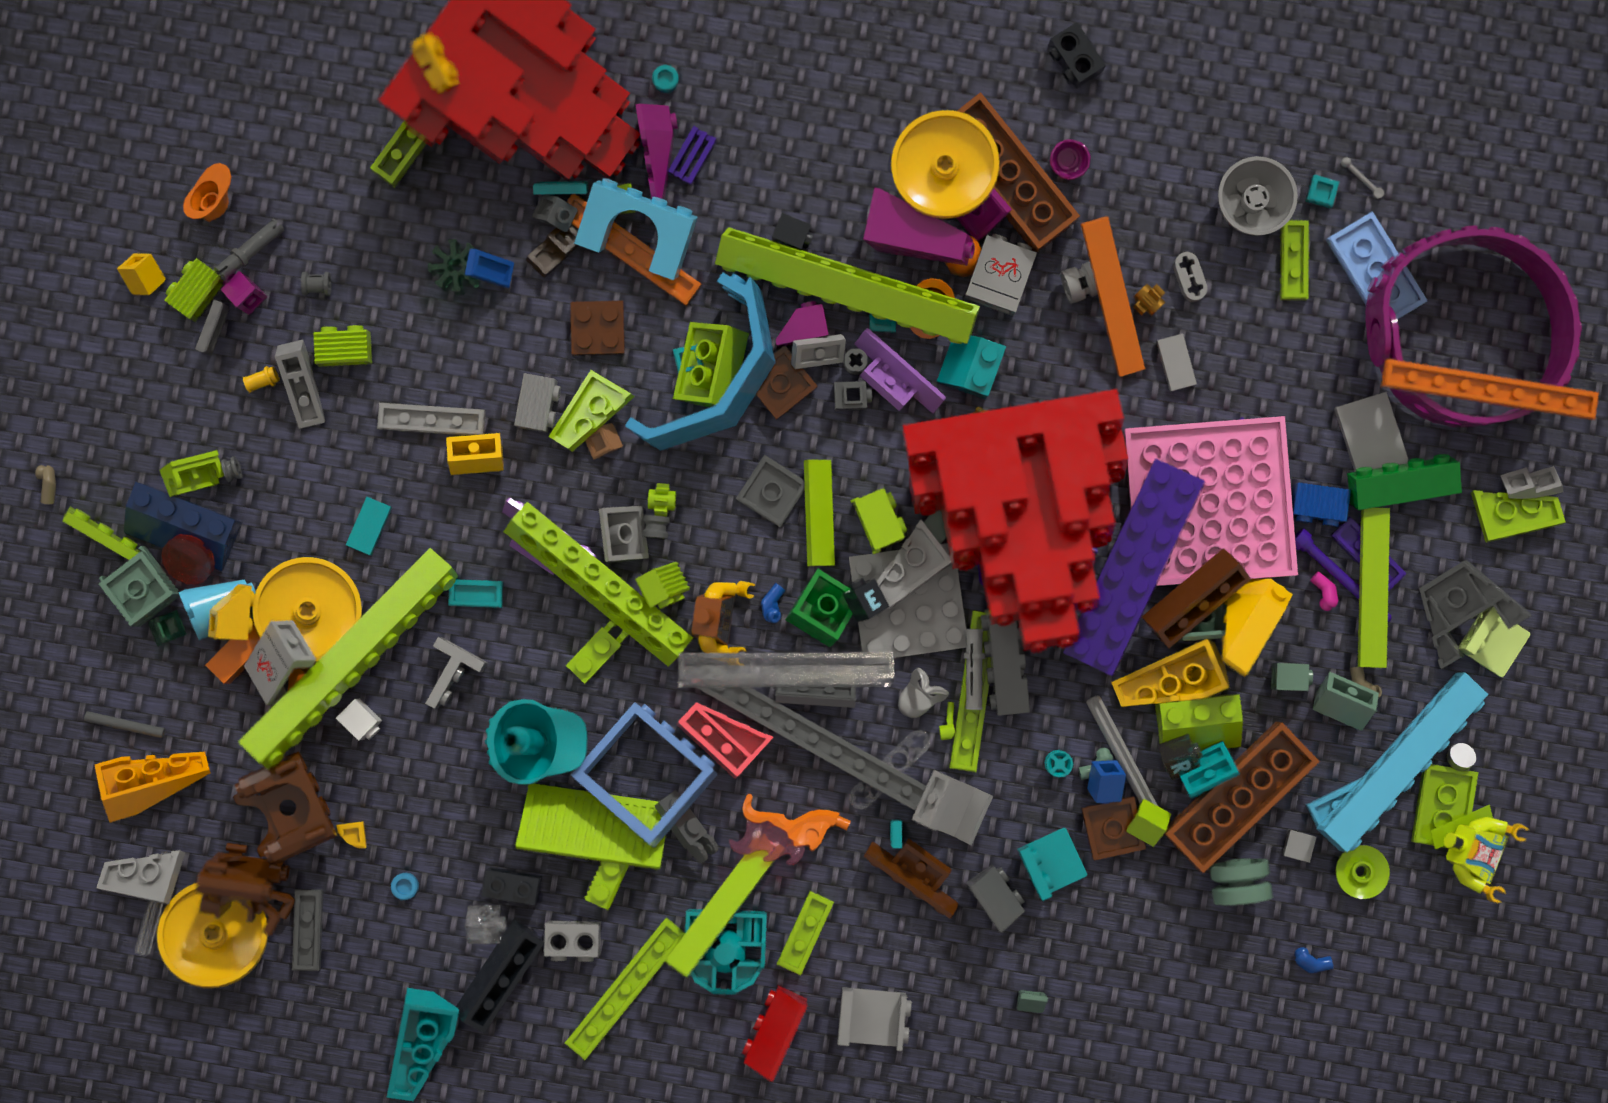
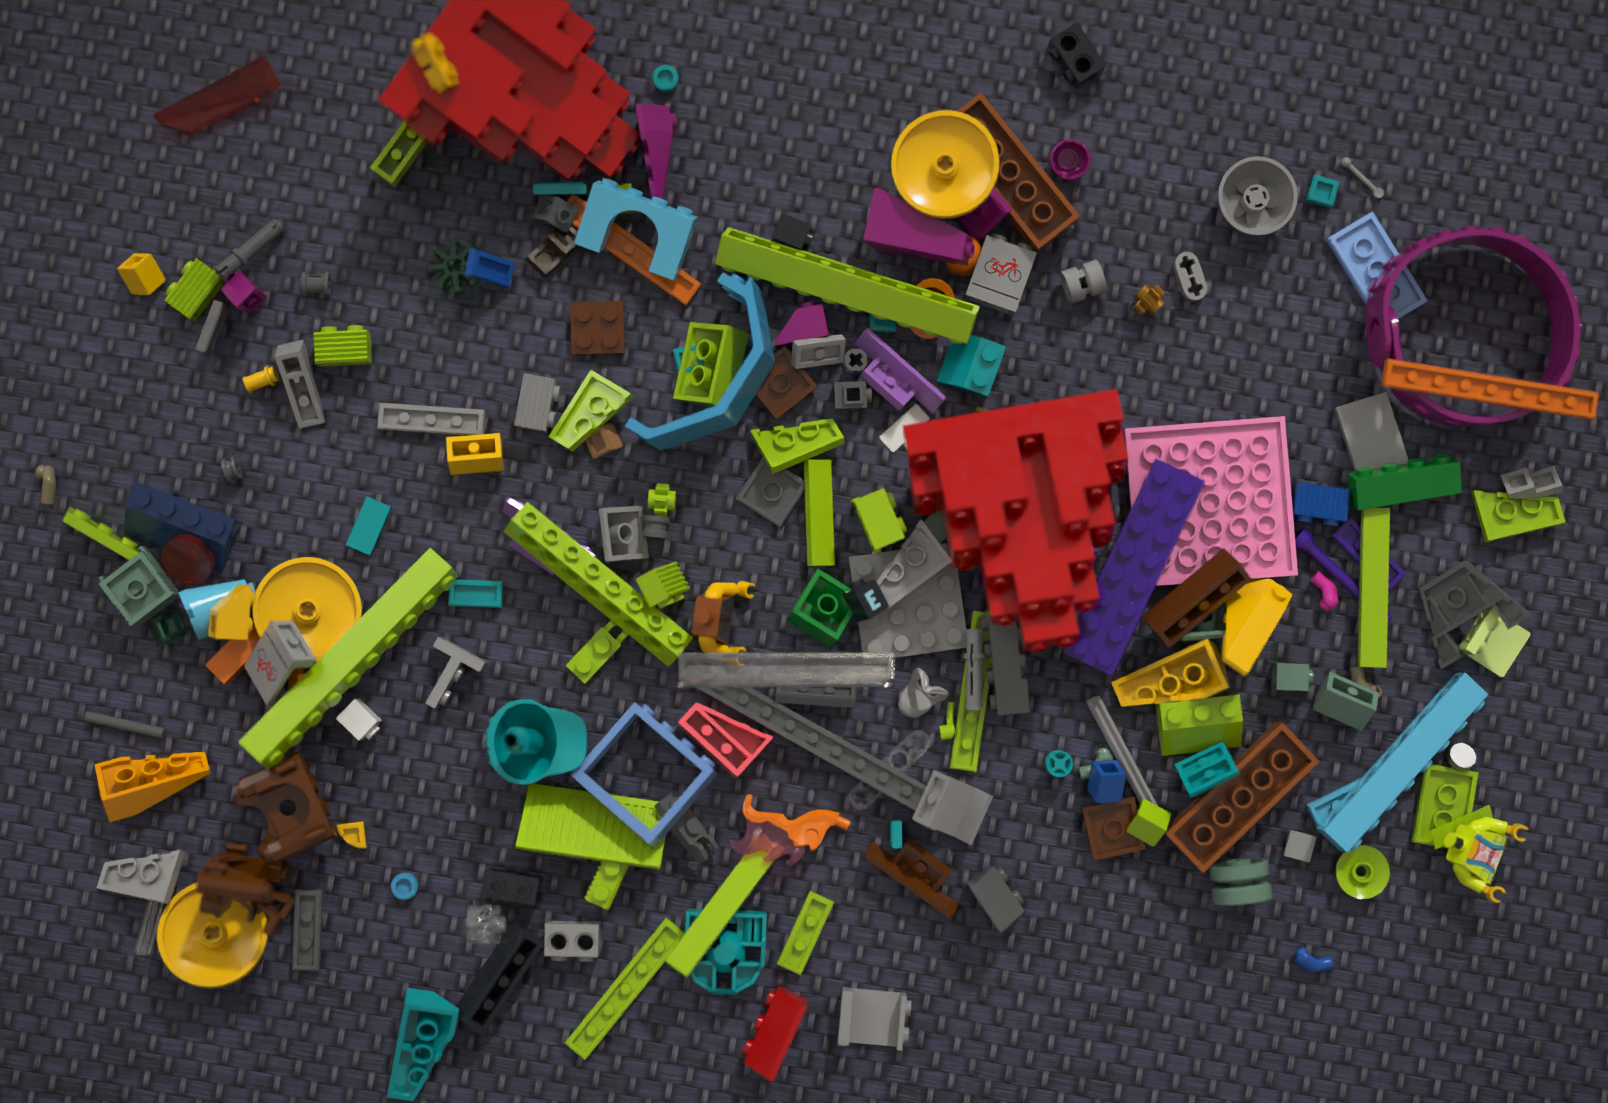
lime hinge [159,450,224,497] -> none
orange piece [183,163,231,222] -> none
dark purple tile [668,126,717,185] -> none
blue arm [761,583,786,623] -> none
teal bracket [1017,827,1087,901] -> none
sand green slope [1017,990,1048,1013] -> none
orange tile [1081,216,1145,377] -> none
light grey tile [1156,334,1197,392] -> none
clear smoke brick [1158,734,1203,780] -> none
lime tile [1280,220,1309,300] -> none
none -> clear red wedge [153,56,282,134]
none -> lime wing [750,419,845,474]
none -> white sticker [880,404,930,452]

